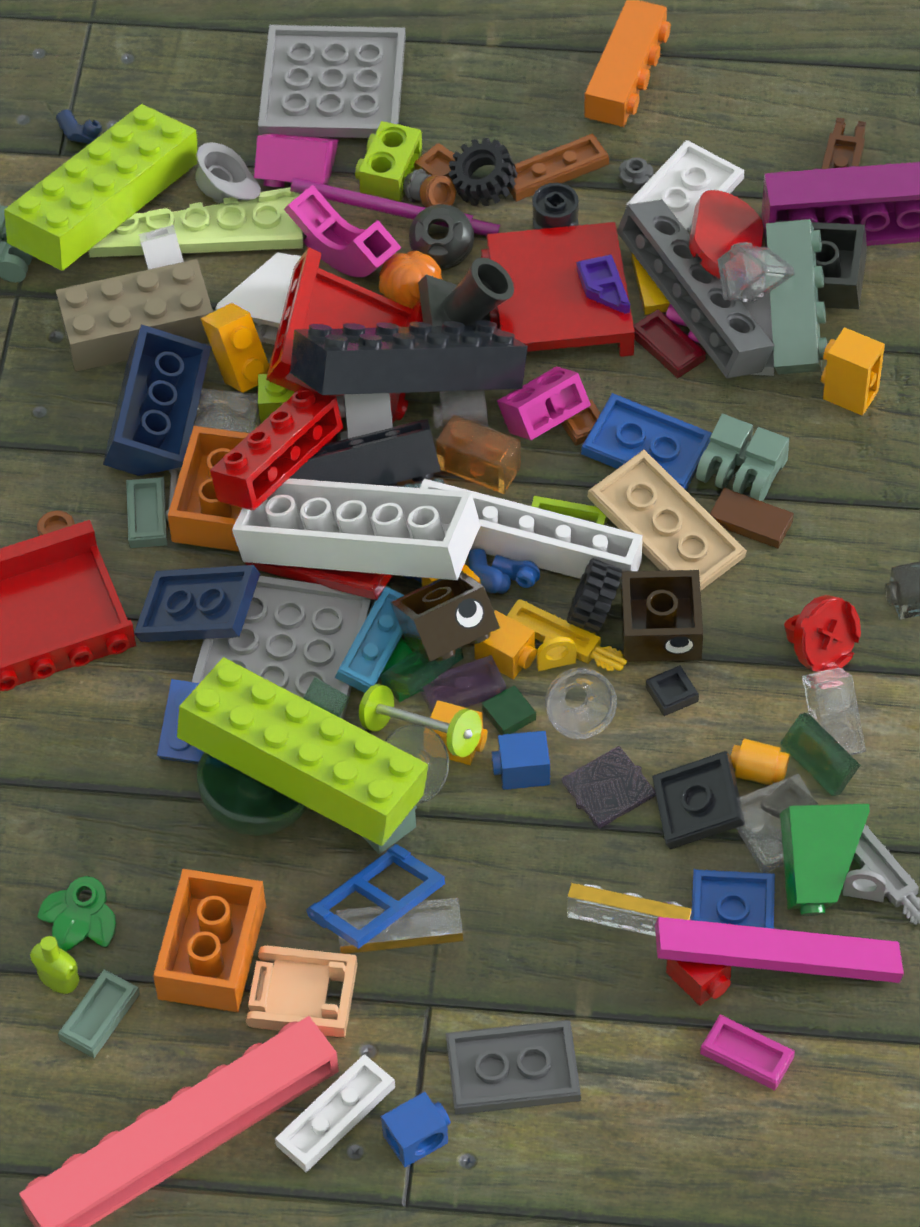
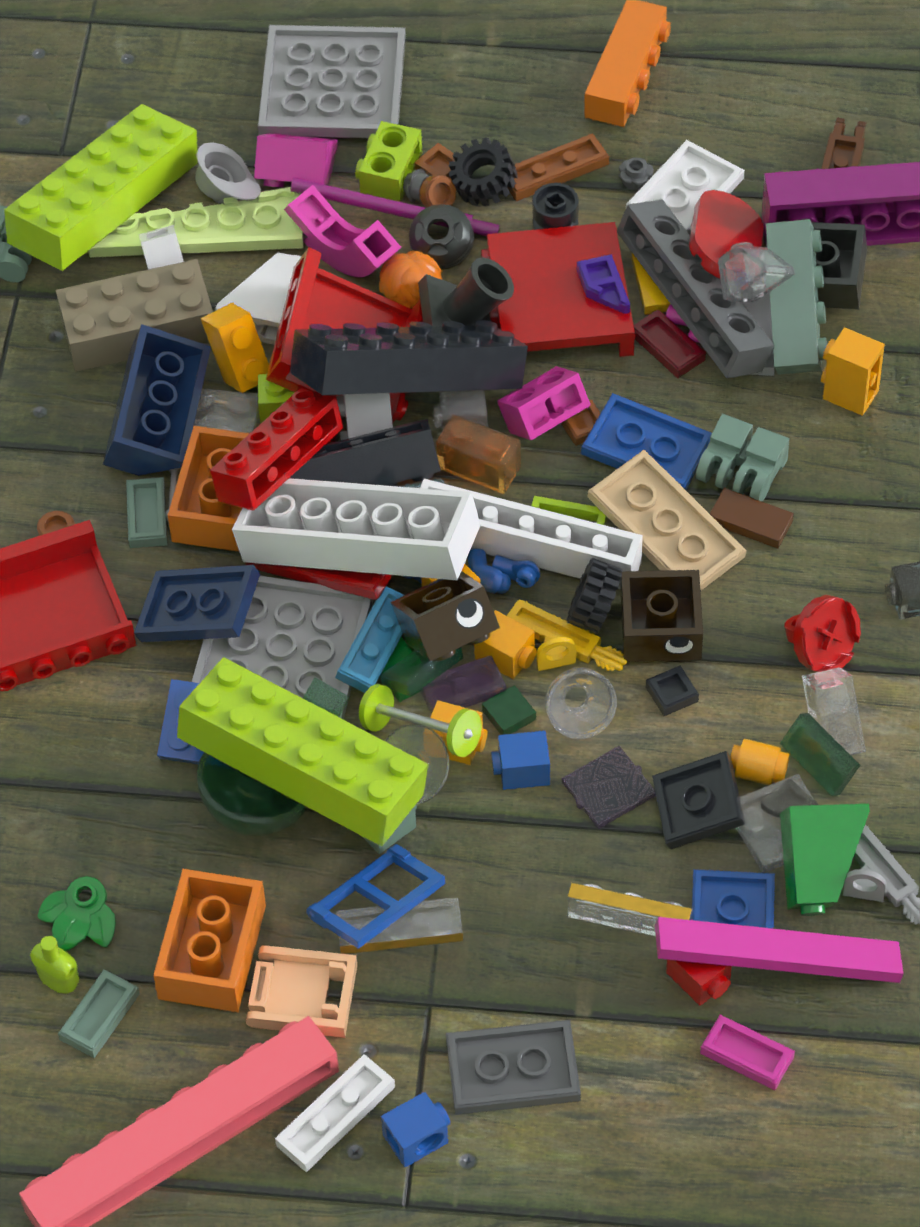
dark blue arm [56,109,102,144] -> none

